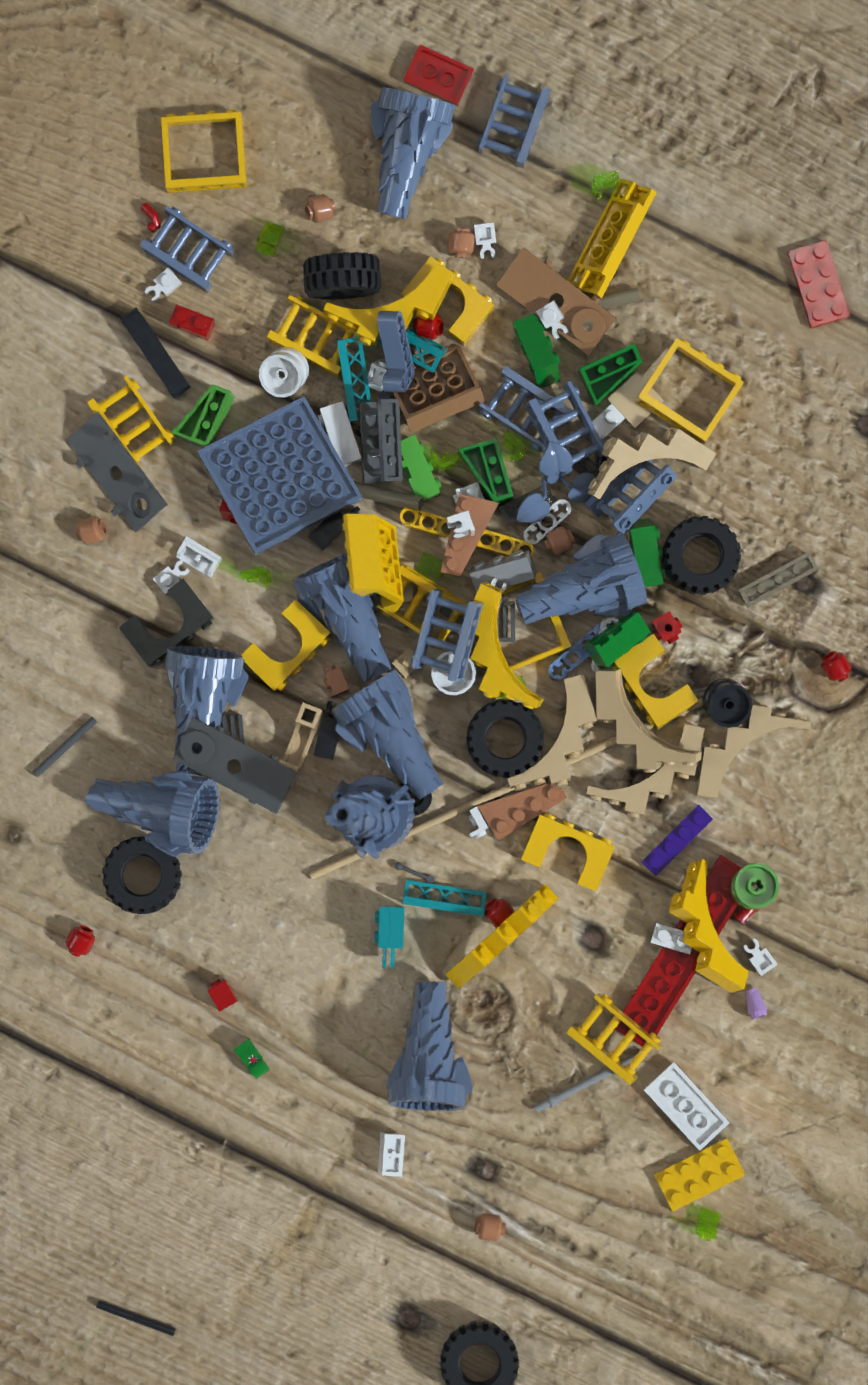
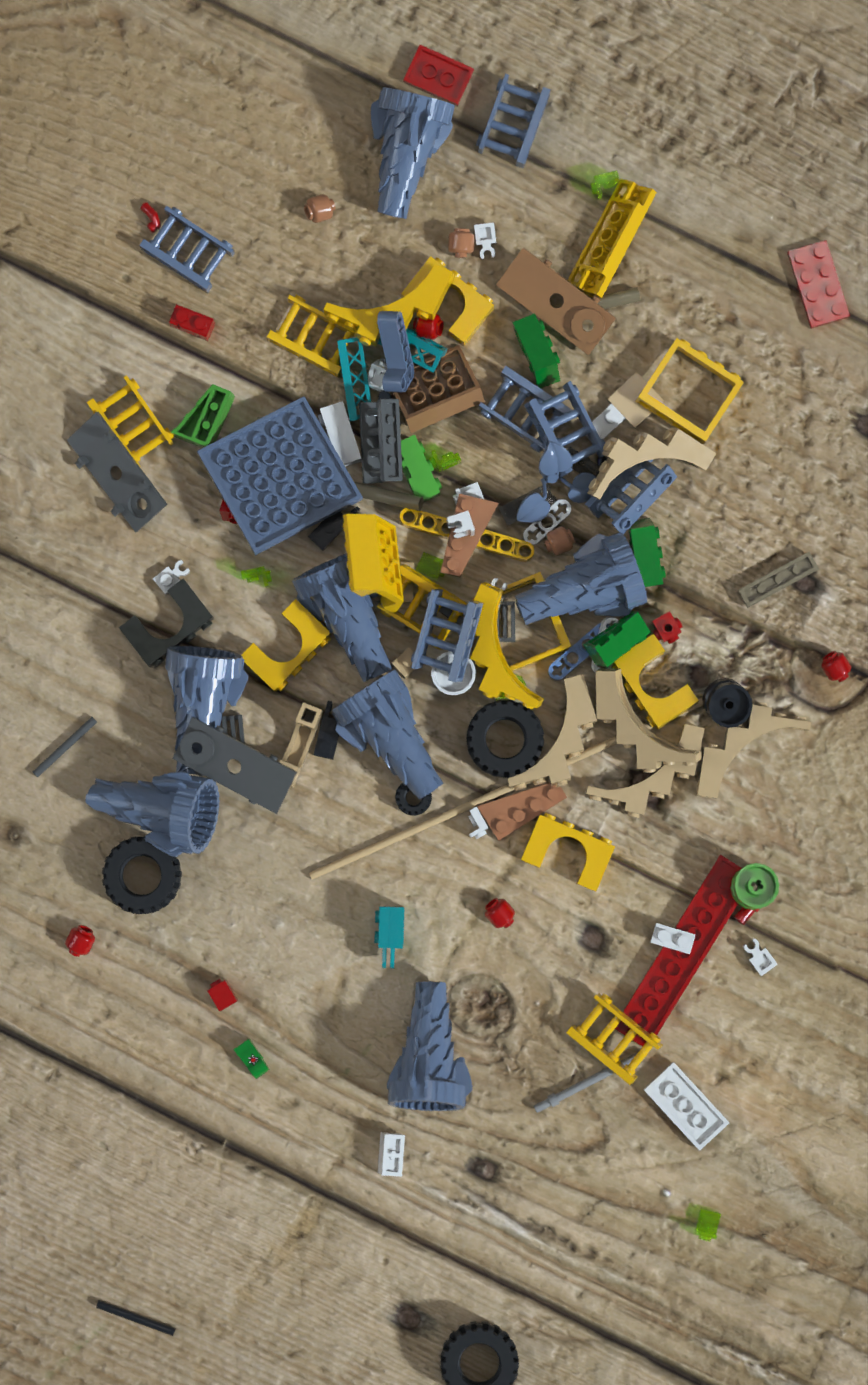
nougat head [76,516,107,545] -> none
black beam [120,307,191,399] -> none
white plate [144,267,182,303] -> none
yellow window [161,109,247,193] -> none
white hinge [176,536,222,578] -> none
clear neon green bracket [256,221,285,257] -> none
white wheel [259,347,309,398] -> none
black tyre [303,252,381,300] -> none
nougat brick [323,665,349,698] -> none
sand blue cone [325,775,415,859] -> none
dark grey hinge [395,862,435,884] -> none
teal fence [402,880,487,917] -> none
yellow arch [445,884,559,990] -> none
green wedge [458,438,514,503] -> none
light grey brick [469,550,537,593] -> none
nougat head [475,1214,506,1241] -> none
clear neon green bracket [502,430,526,463] -> none
white plate [536,301,568,339] -> none
green wedge [577,343,643,406] -> none
dark purple plate [641,805,713,876] -> none
yellow plate [654,1138,745,1212] -> none
black tyre [662,516,741,595] -> none
yellow arch [669,859,749,993] -> none
lavender cone [745,988,768,1019] -> none

